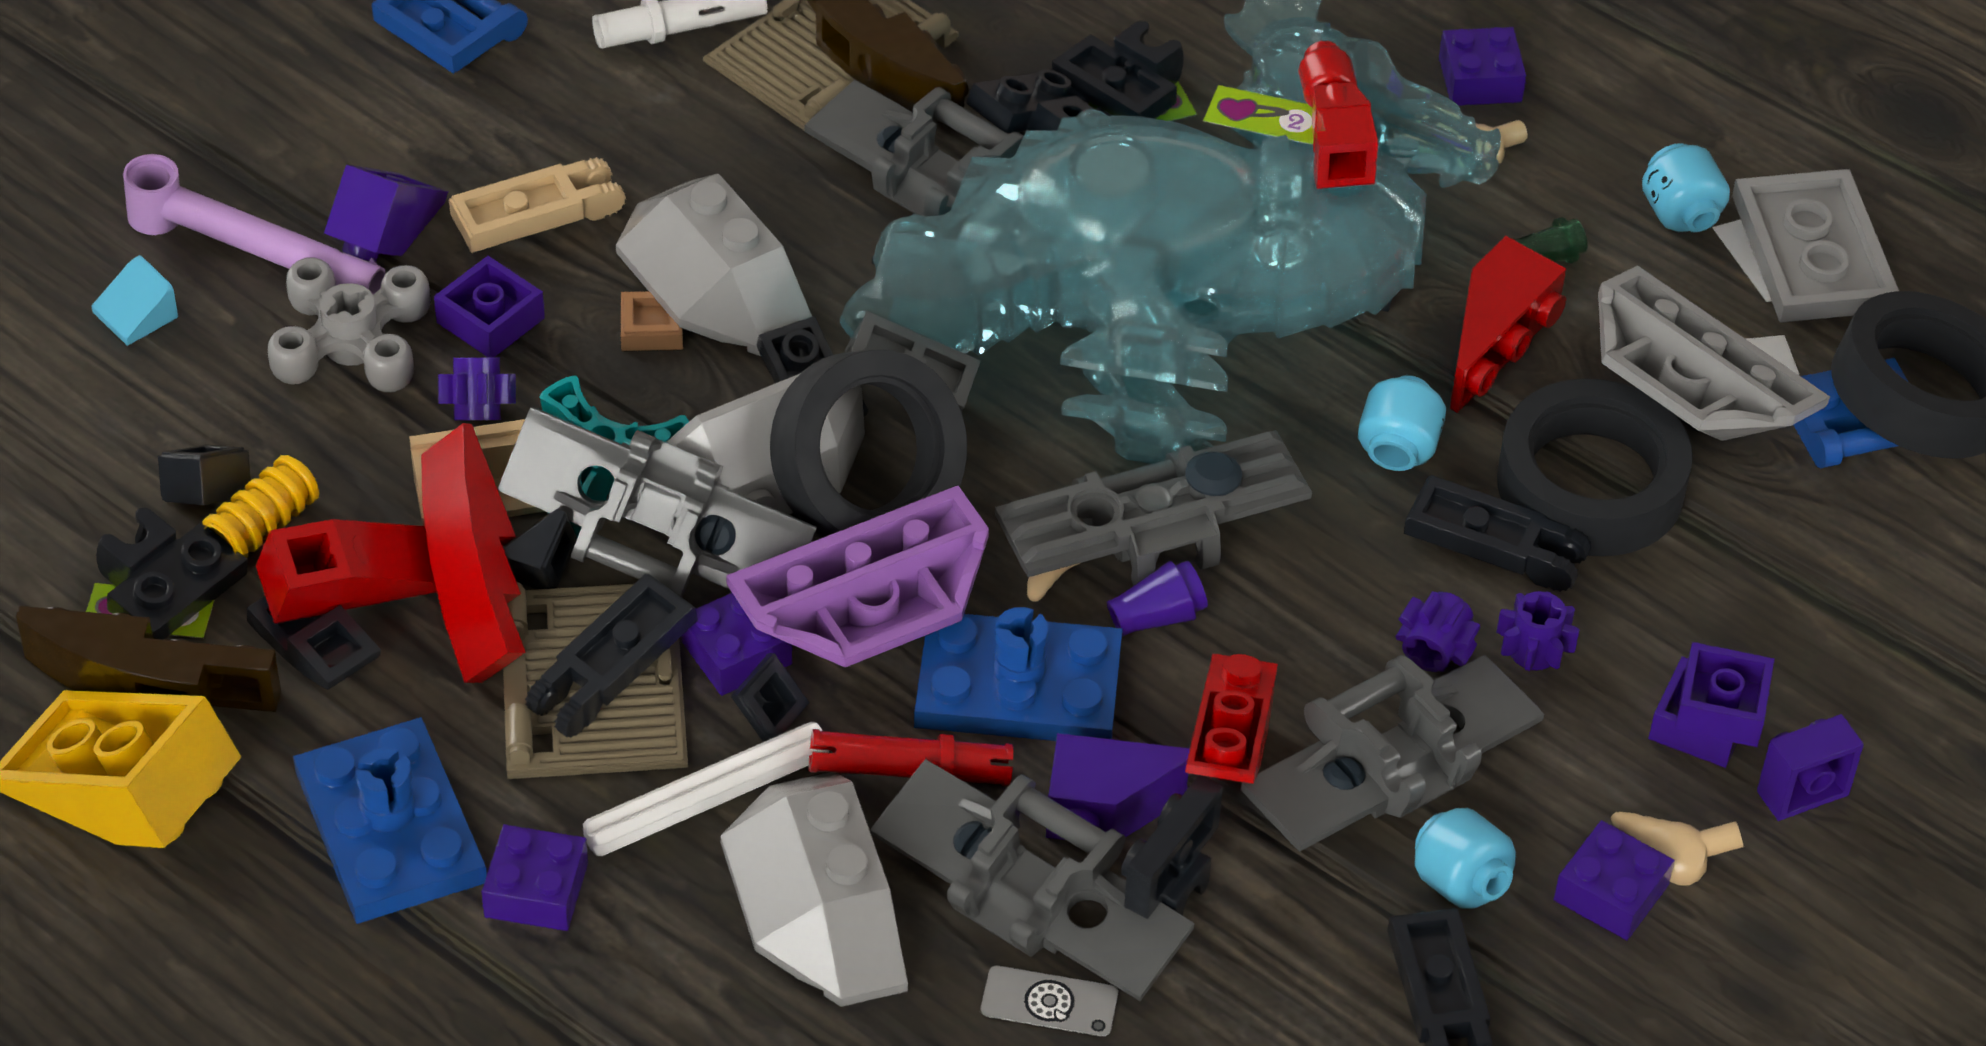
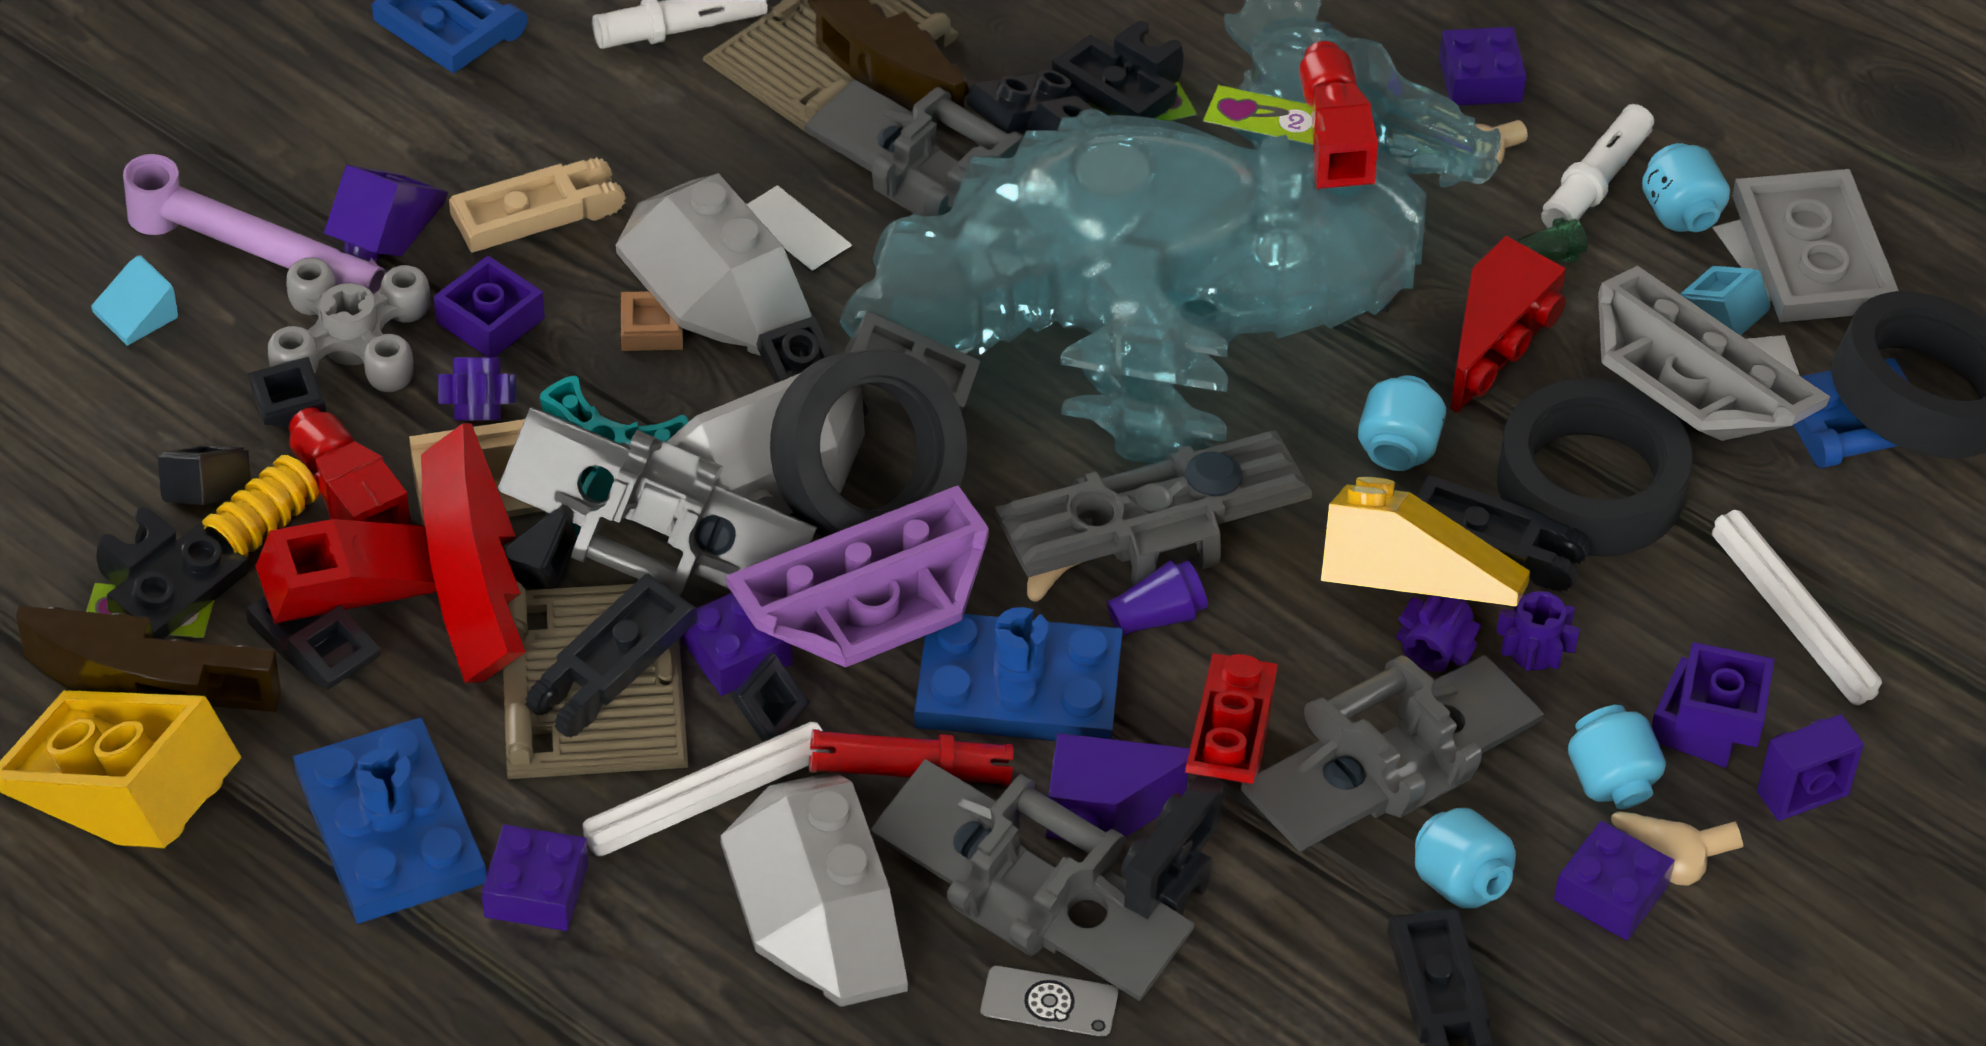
none -> black slope [248,357,327,427]
none -> red piece [289,407,411,525]
none -> white sticker [746,185,852,271]
none -> yellow slope [1321,477,1530,606]
none -> white pin [1541,104,1654,234]
none -> medium azure head [1568,705,1666,809]
none -> medium azure slope [1681,266,1770,336]
none -> white axle [1712,510,1882,705]

